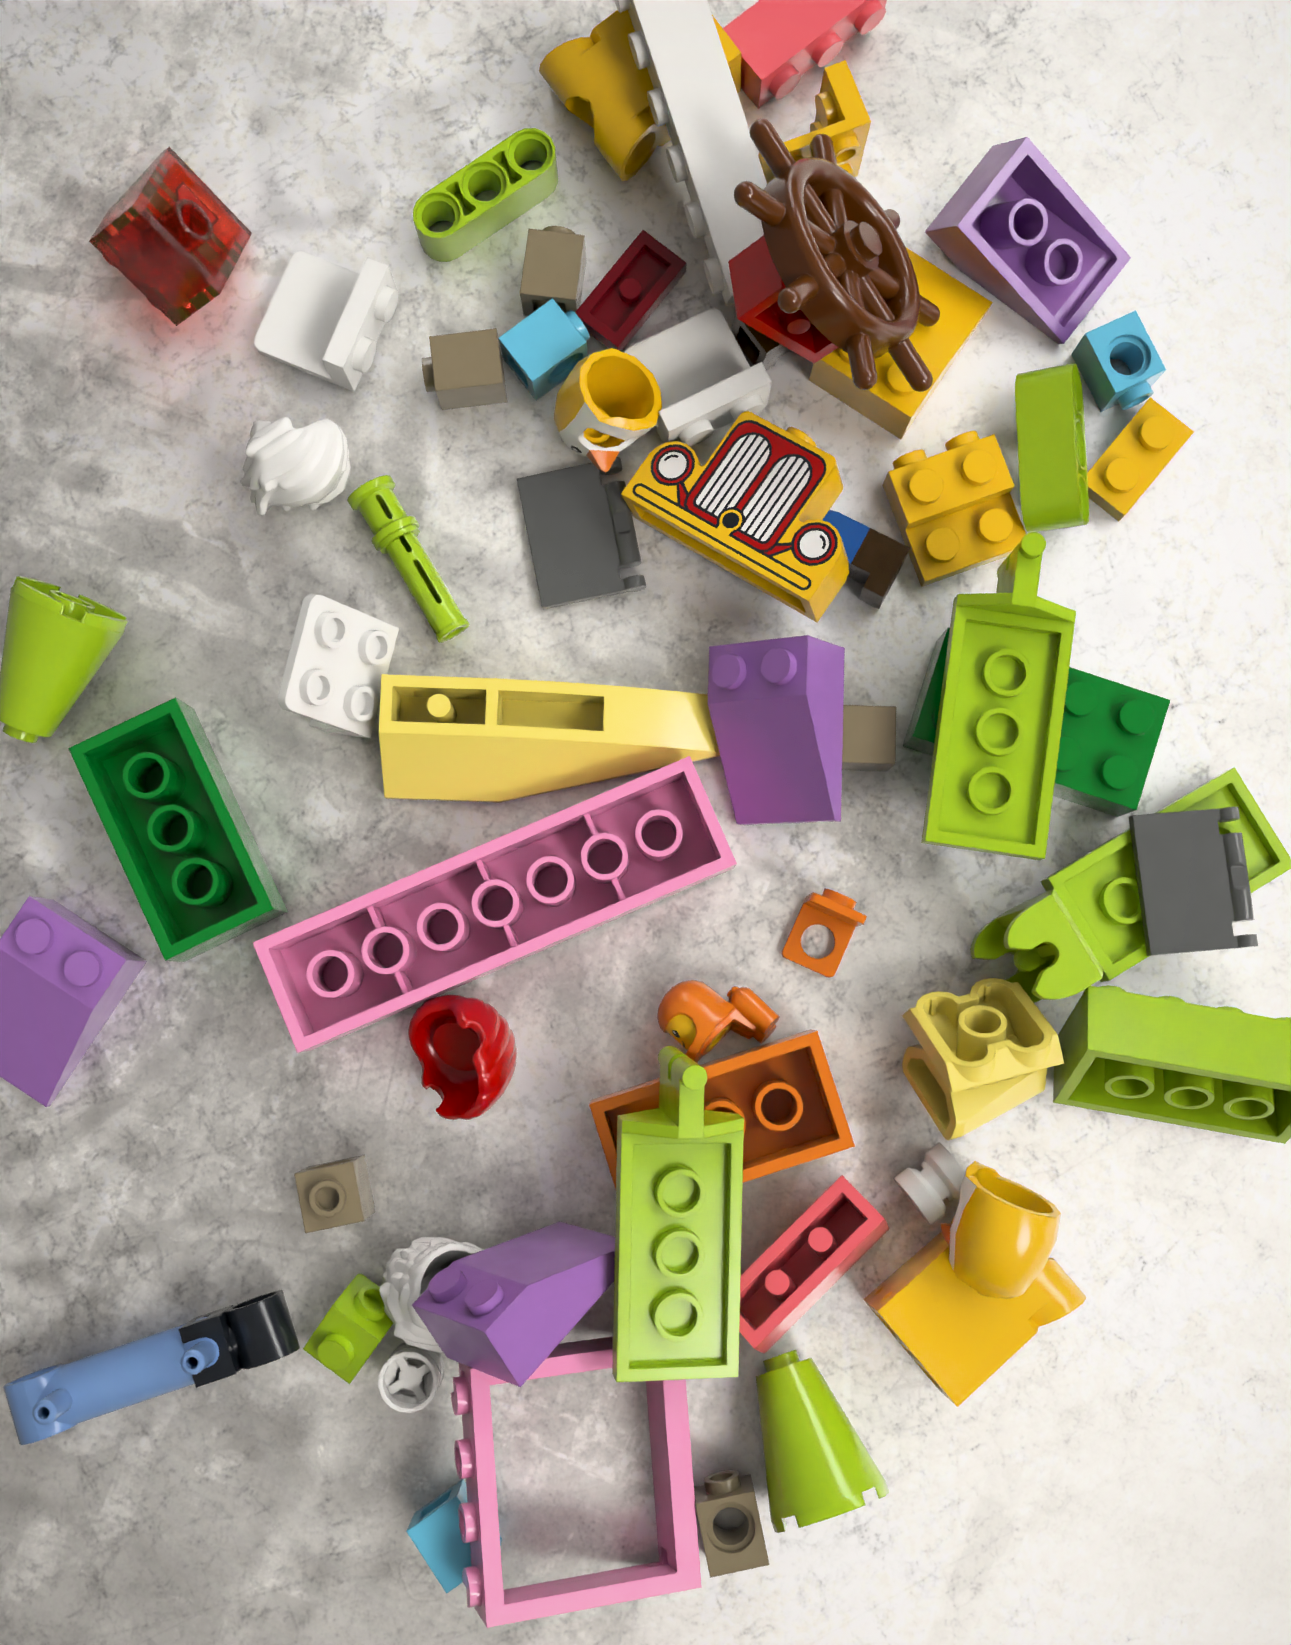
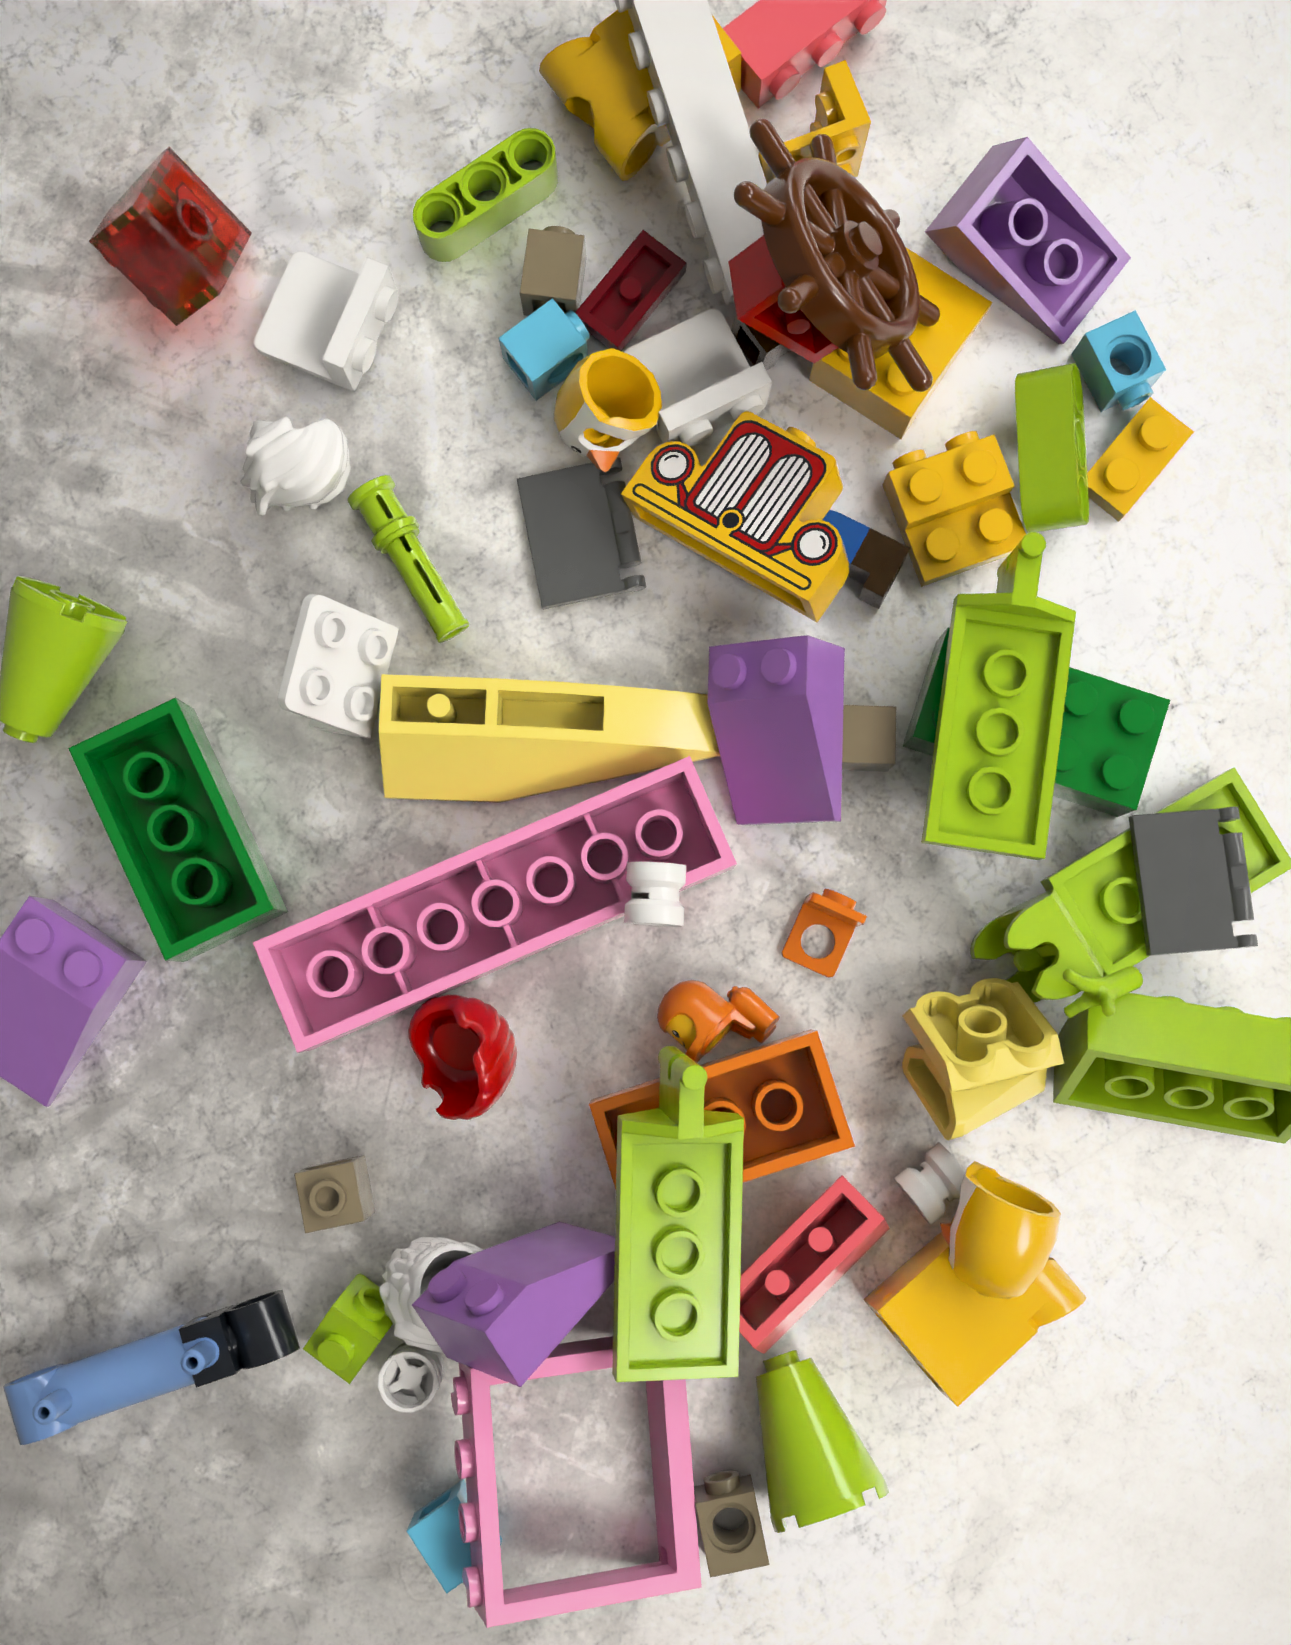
dark tan brick [422,328,508,410] -> none
none -> white wheel [624,862,686,927]
none -> lime bar [1063,966,1143,1018]

